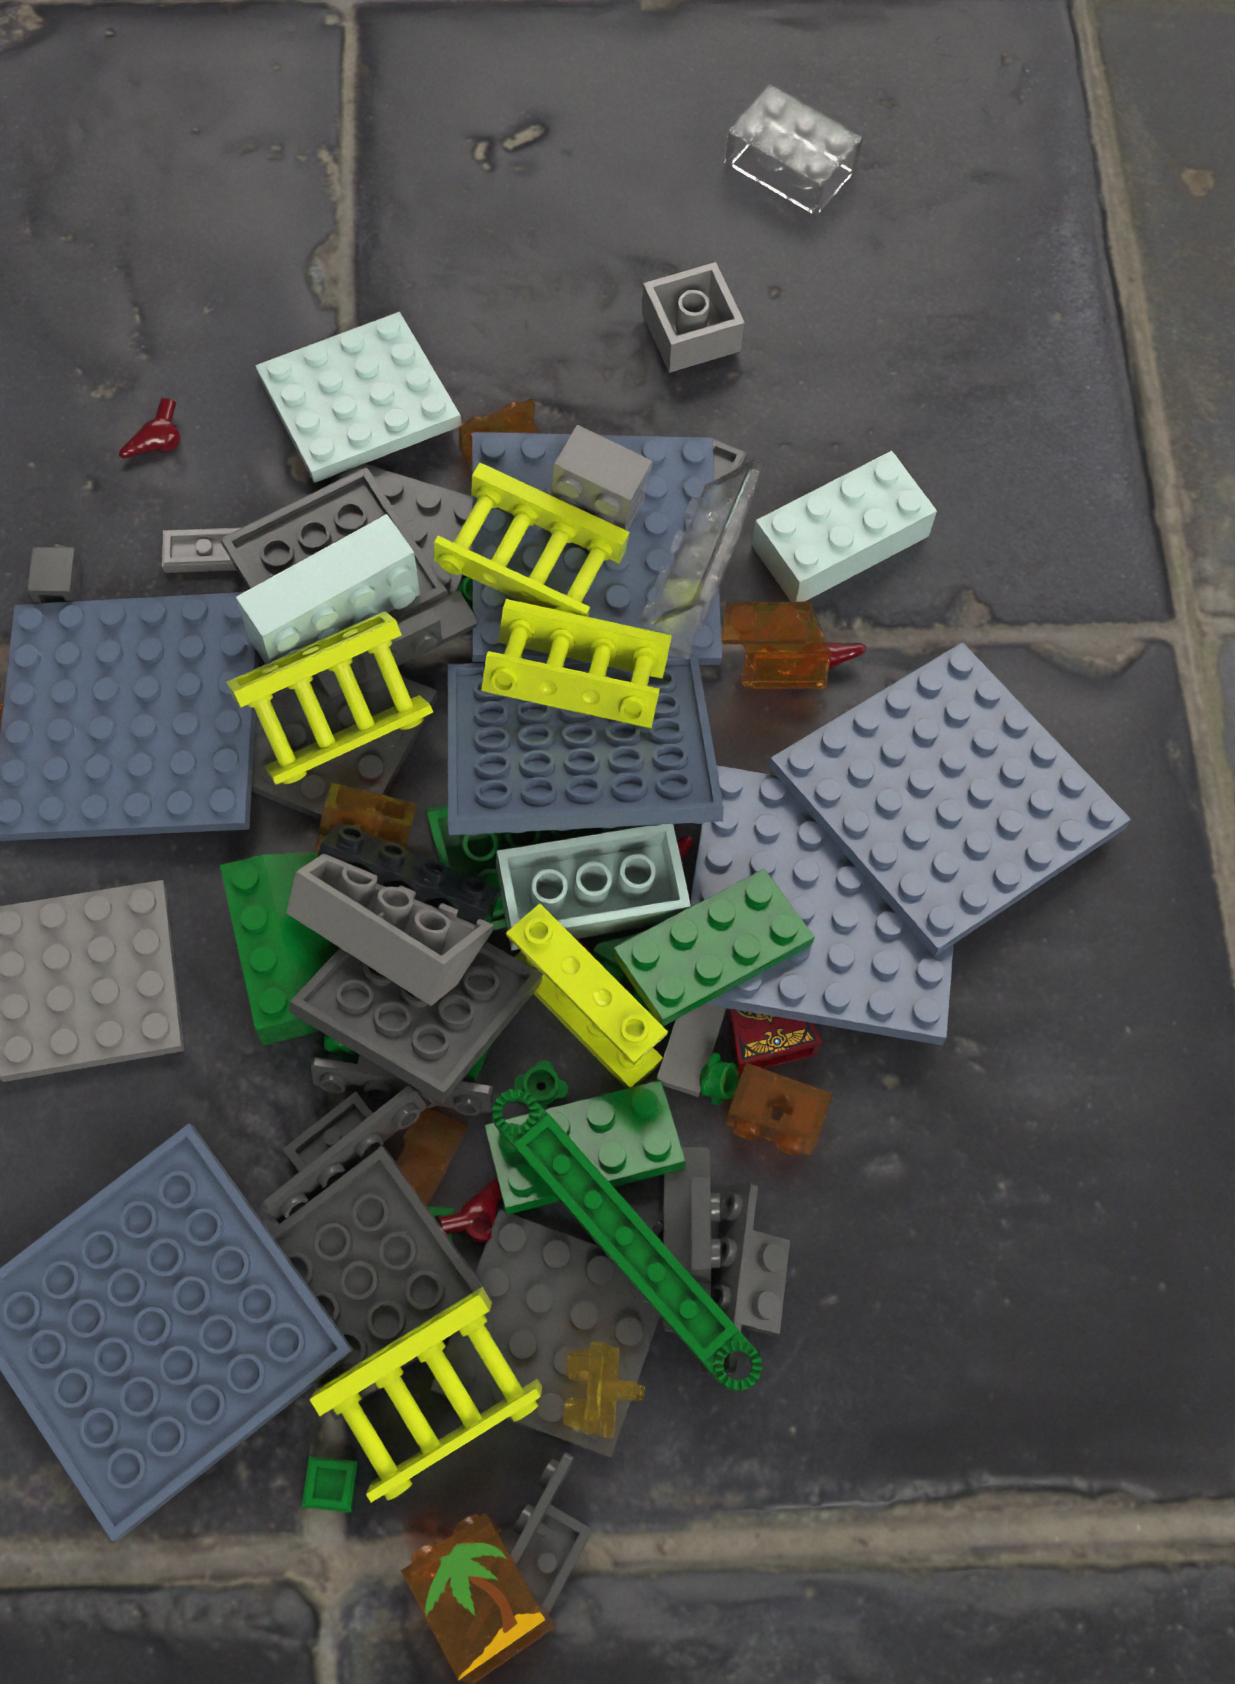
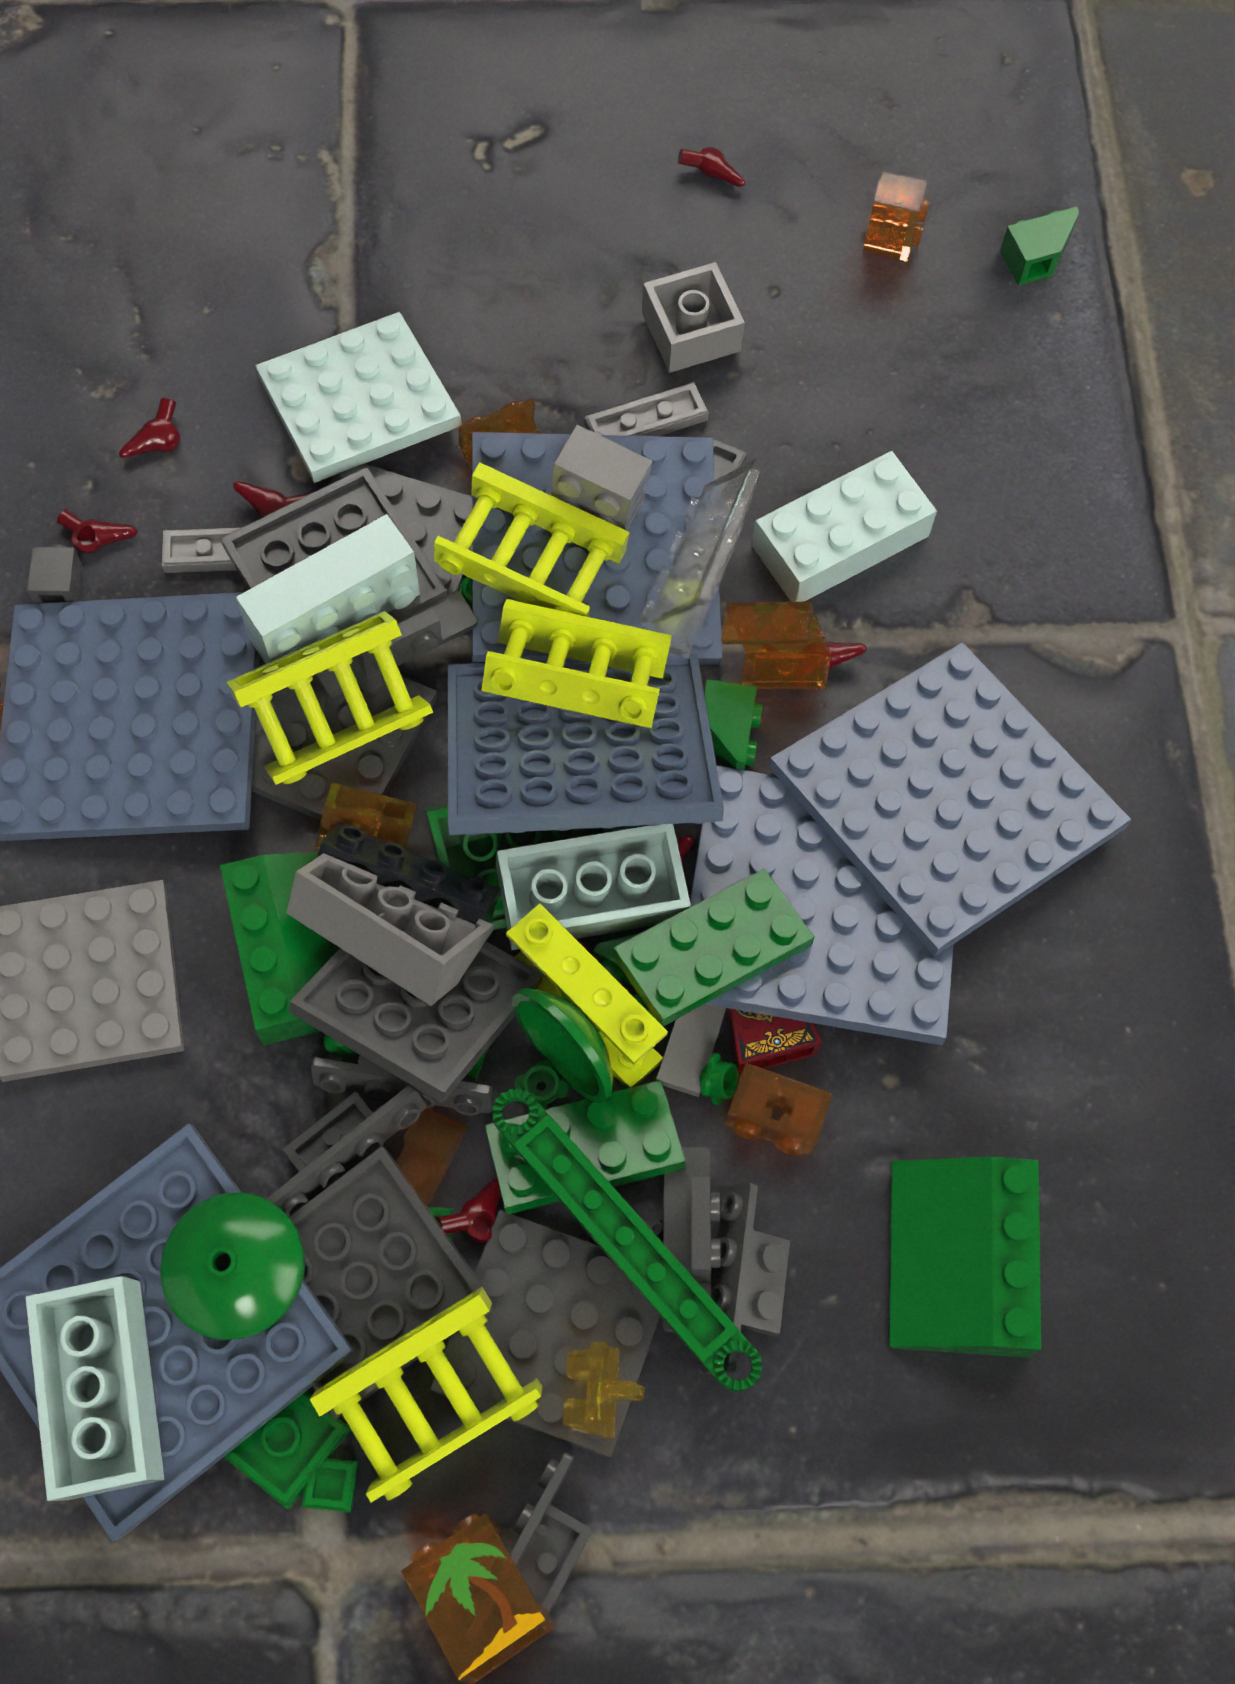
clear brick [725,85,863,216] -> none
none -> light aqua brick [26,1276,164,1501]
none -> dark red animal [57,509,138,554]
none -> green dish [160,1192,305,1340]
none -> green tile [224,1392,351,1510]
none -> dark red animal [233,481,308,519]
none -> green dish [512,988,613,1103]
none -> light grey tile [584,382,709,436]
none -> dark red animal [678,147,745,187]
none -> green slope [704,679,763,770]
none -> clear orange brick [863,171,931,262]
none -> green slope [888,1157,1041,1358]
none -> slope [1000,206,1080,286]

